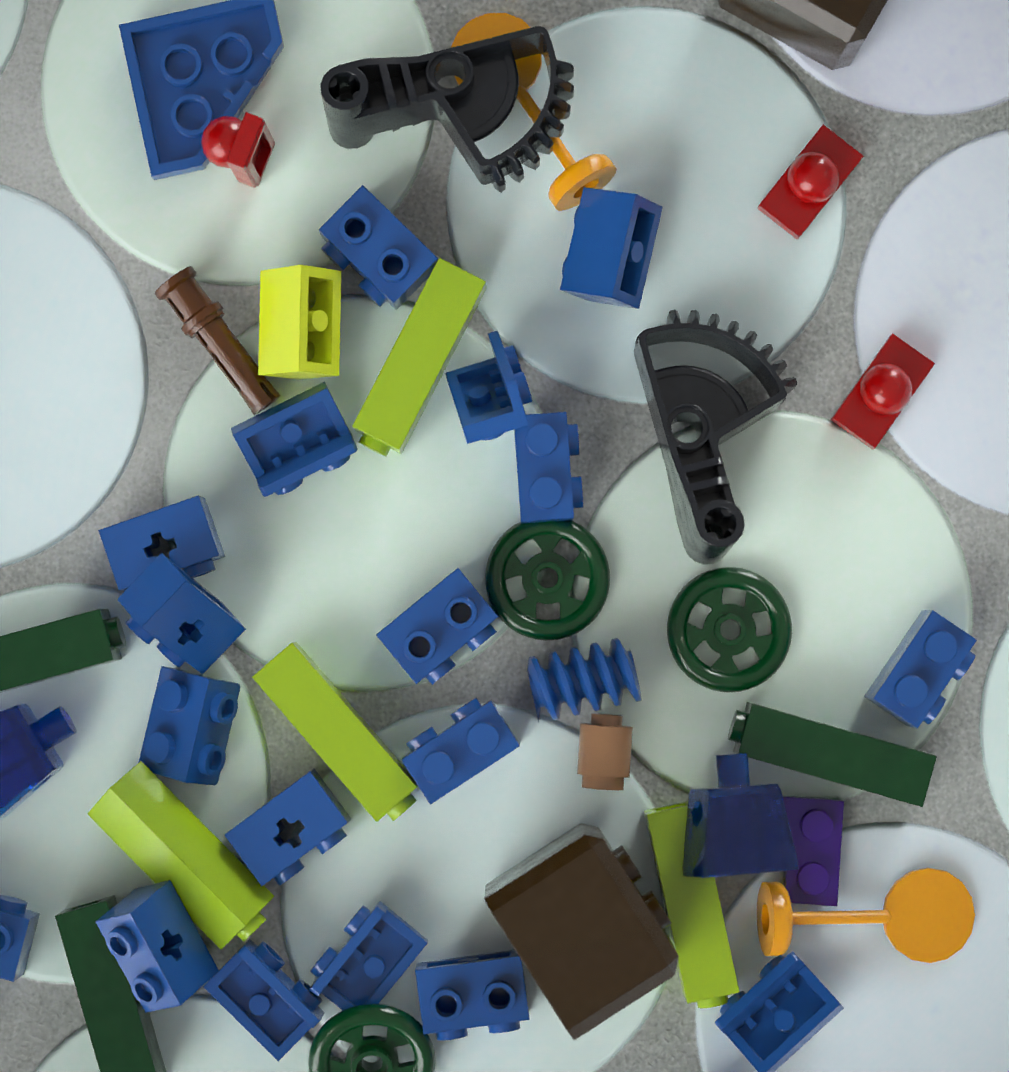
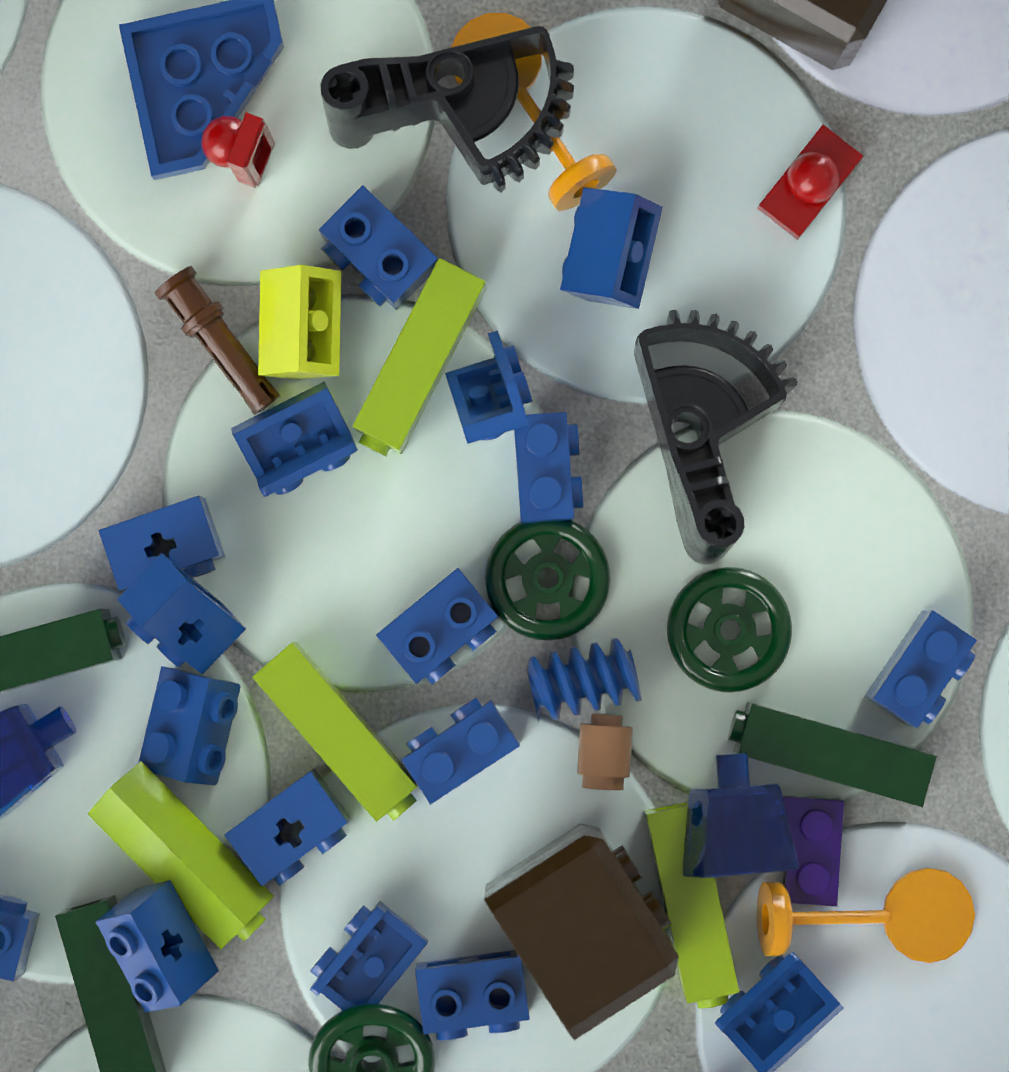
blue bracket [203,939,325,1062] -> none
red tile [830,333,935,450] -> none

